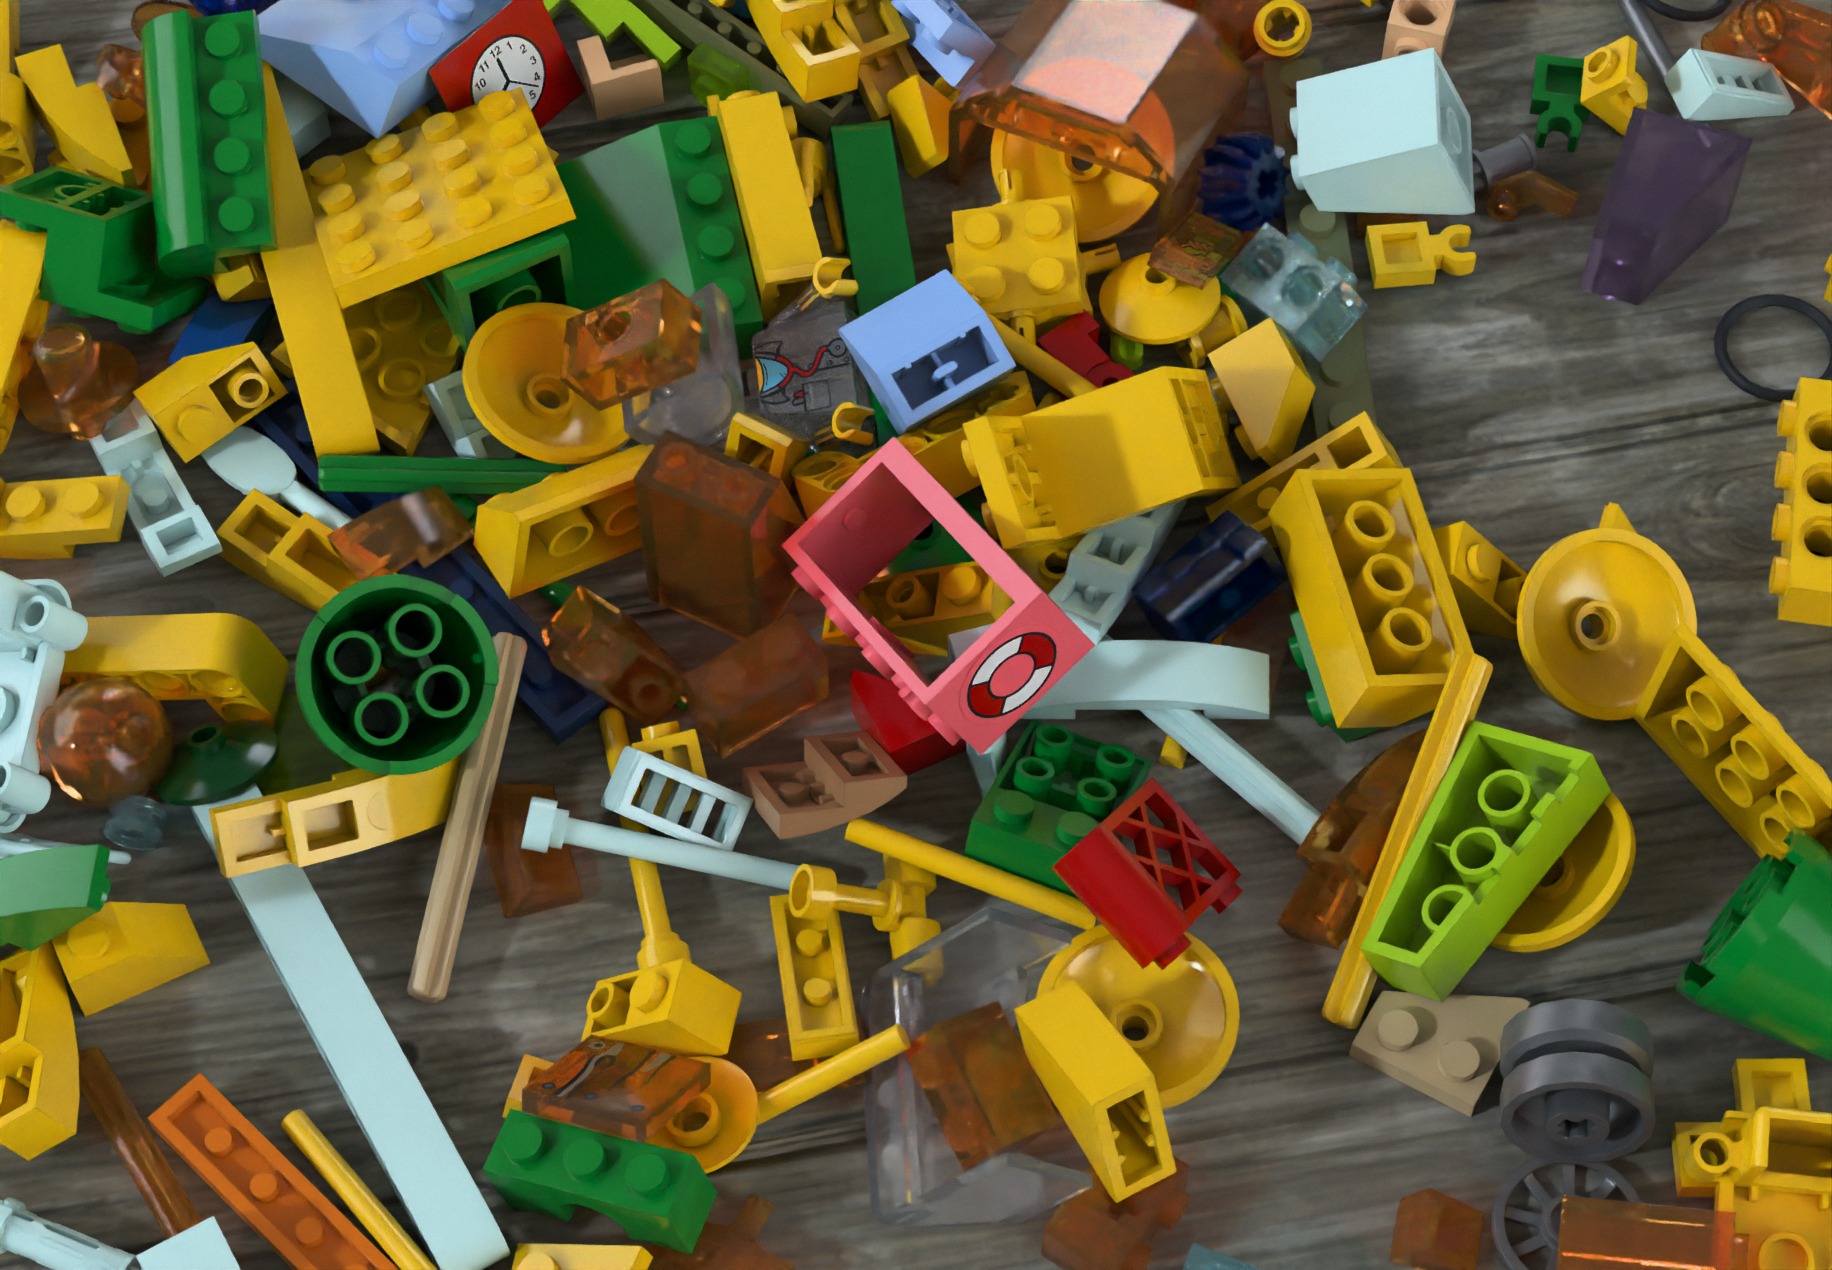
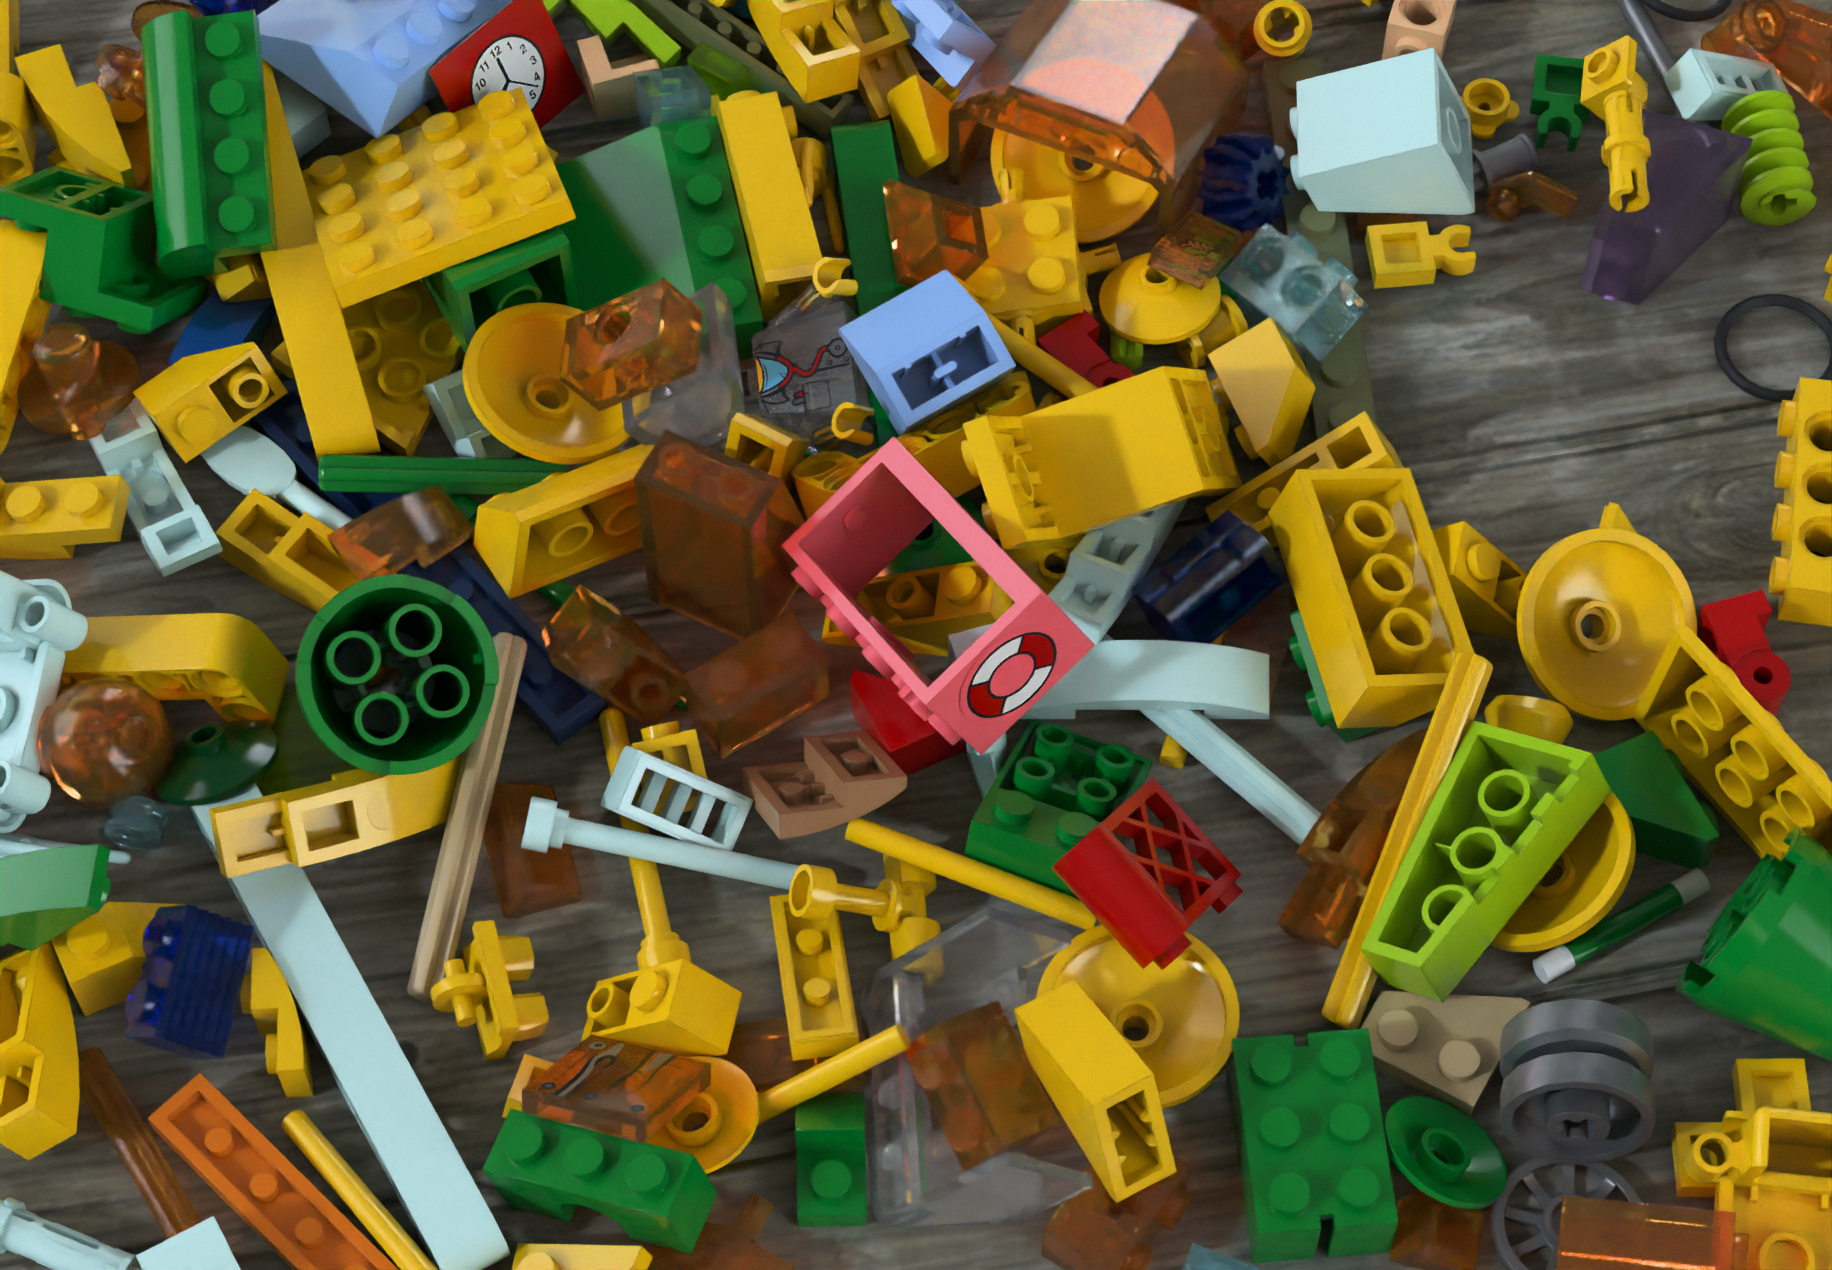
none -> clear blue brick [124,905,256,1060]
none -> yellow slope [240,947,313,1098]
none -> yellow hips [430,920,549,1060]
none -> clear light blue slope [633,65,711,131]
none -> green slope [795,1092,867,1227]
none -> clear orange slope [883,179,989,288]
none -> green piece [1226,1028,1398,1264]
none -> green dish [1383,1096,1507,1209]
none -> yellow plate [1460,78,1520,139]
none -> yellow cone [1484,695,1574,745]
none -> green bar [1532,868,1710,984]
none -> green slope [1593,730,1720,869]
none -> yellow pin [1601,90,1651,213]
none -> red leg [1697,589,1791,716]
none -> lime piece [1721,90,1817,226]

